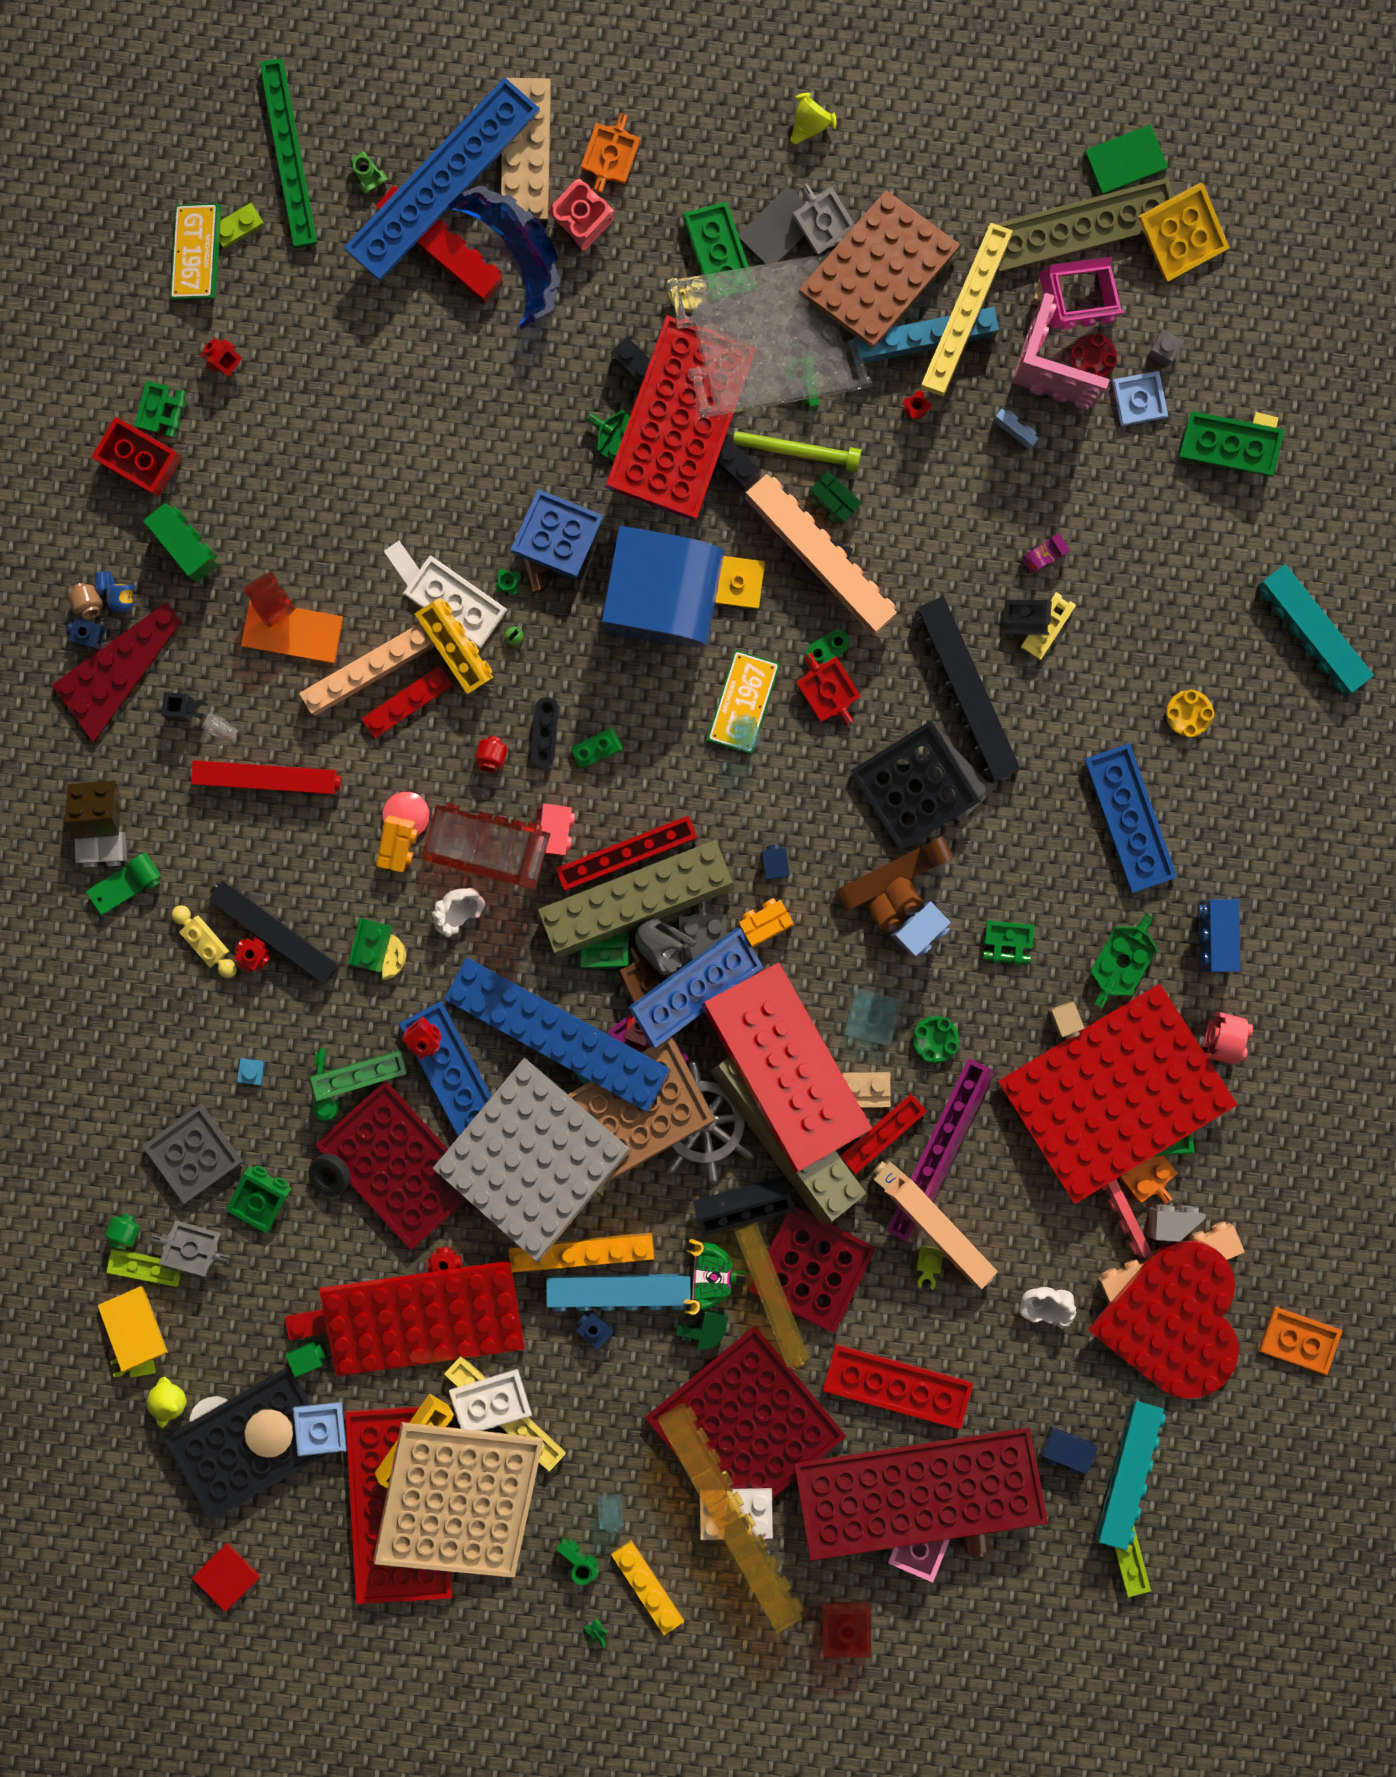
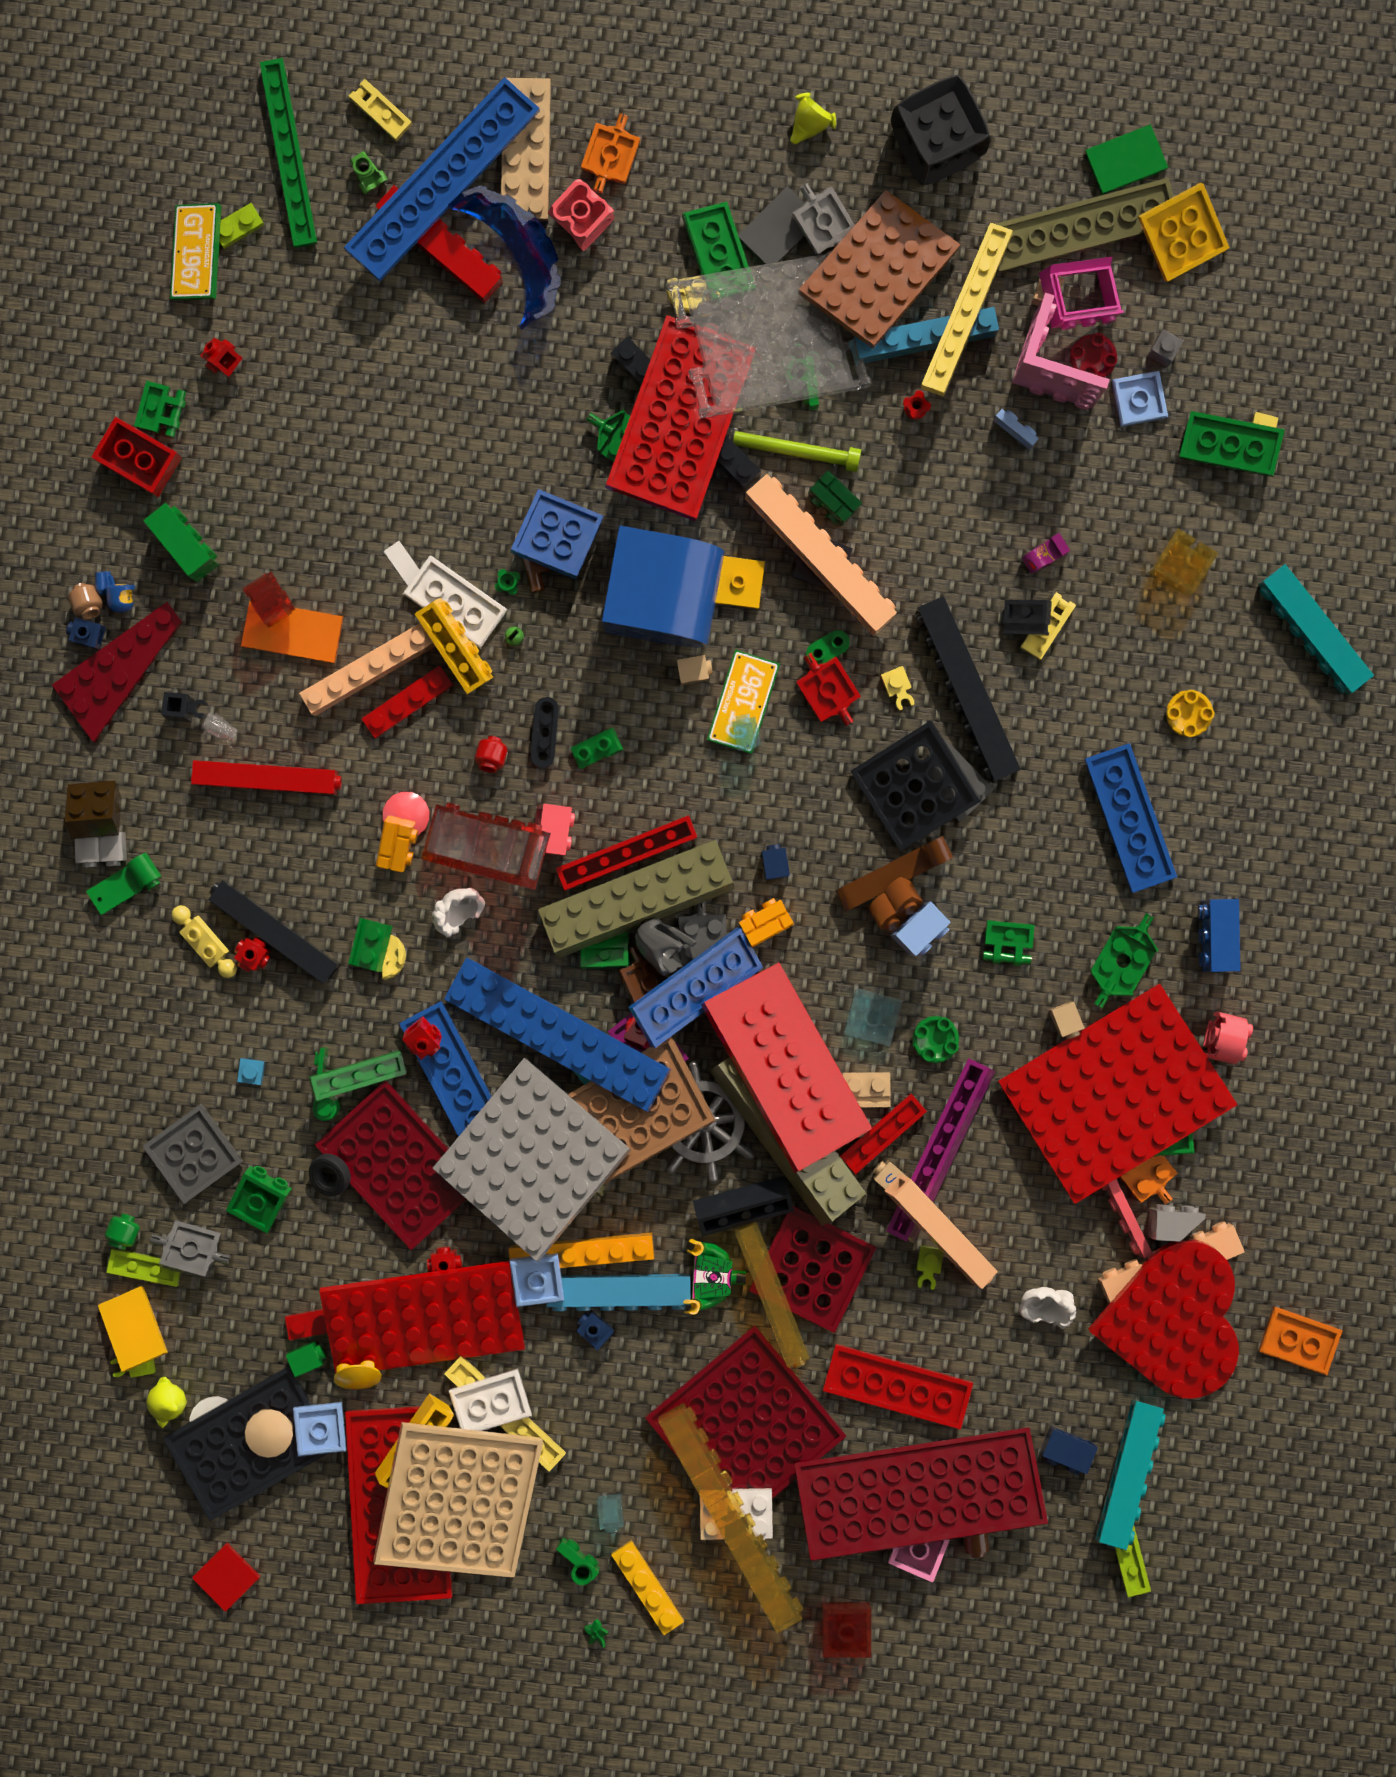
dark green brick [676,1309,729,1350] -> none
none -> yellow dish [334,1361,381,1390]
none -> light yellow plate [348,79,413,142]
none -> light blue tile [510,1253,564,1307]
none -> tan brick [677,655,713,686]
none -> light yellow plate [880,666,914,711]
none -> black piece [890,75,991,186]
none -> clear yellow piece [1148,528,1218,597]

